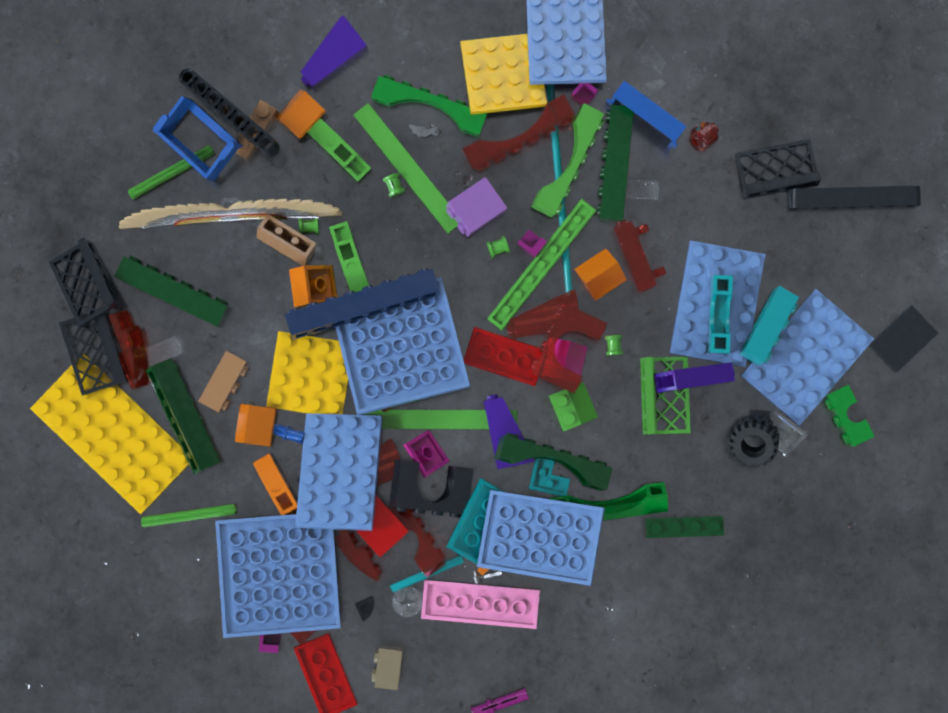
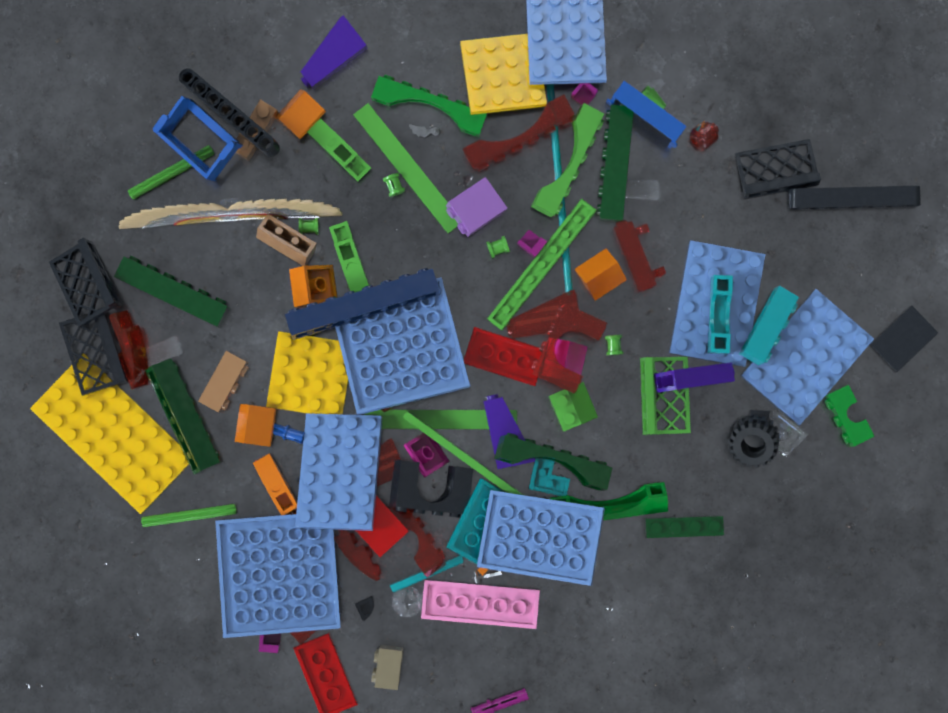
none -> bright green tile [403,410,526,496]
none -> bright green cone [641,85,667,109]

